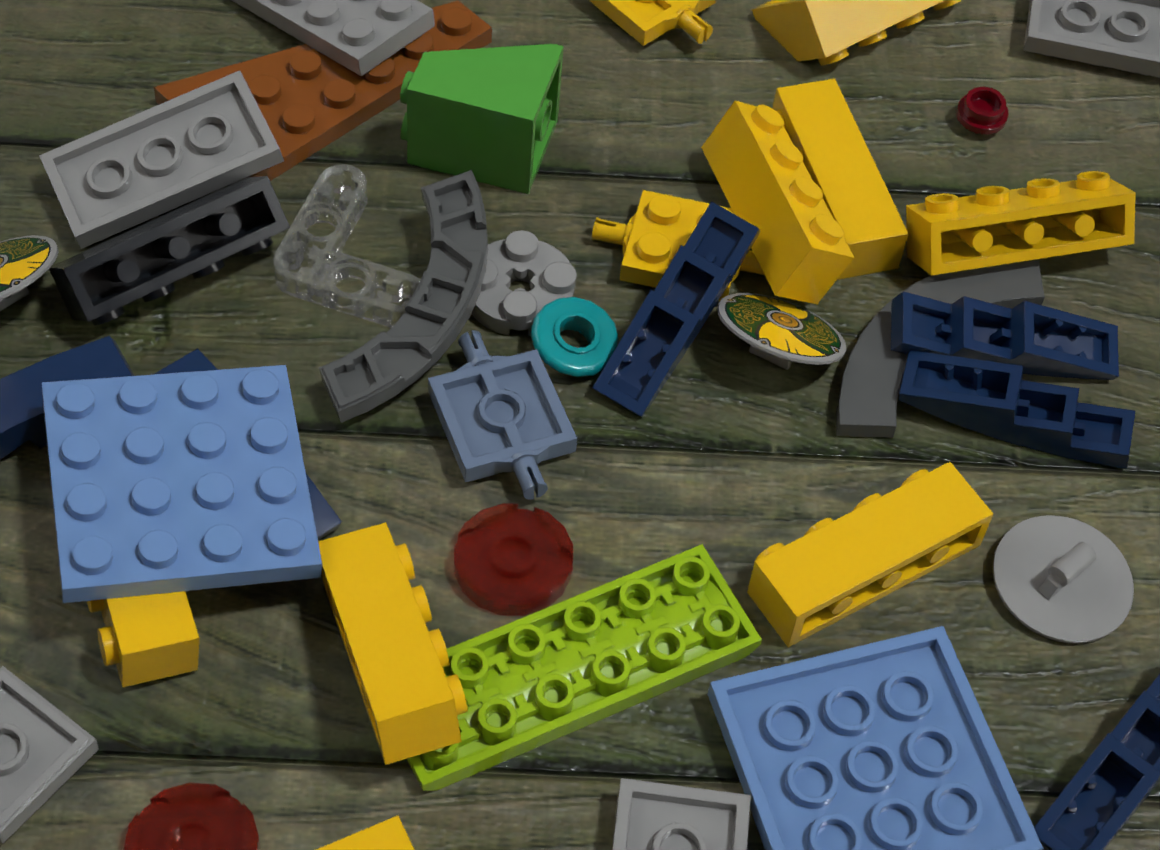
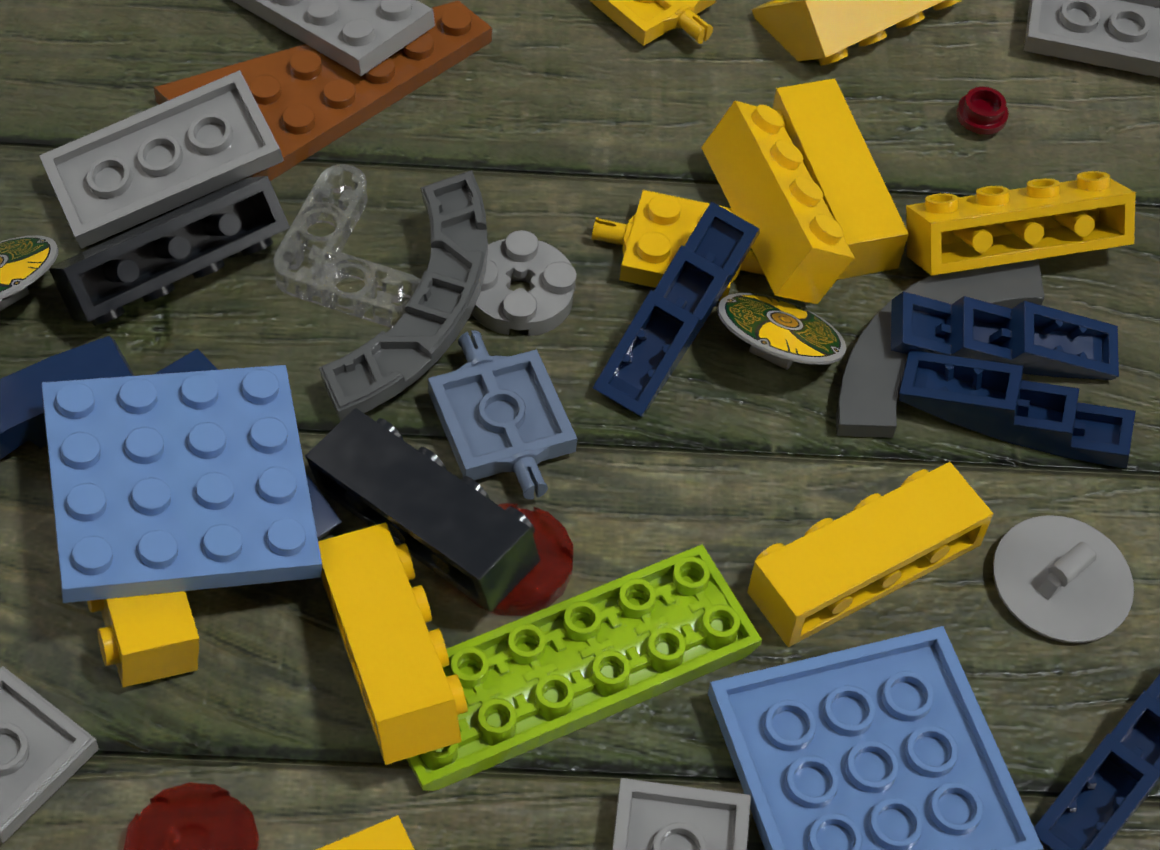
bright green slope [400,44,564,194] -> none
teal piece [531,297,619,377] -> none
none -> black brick [305,408,541,612]

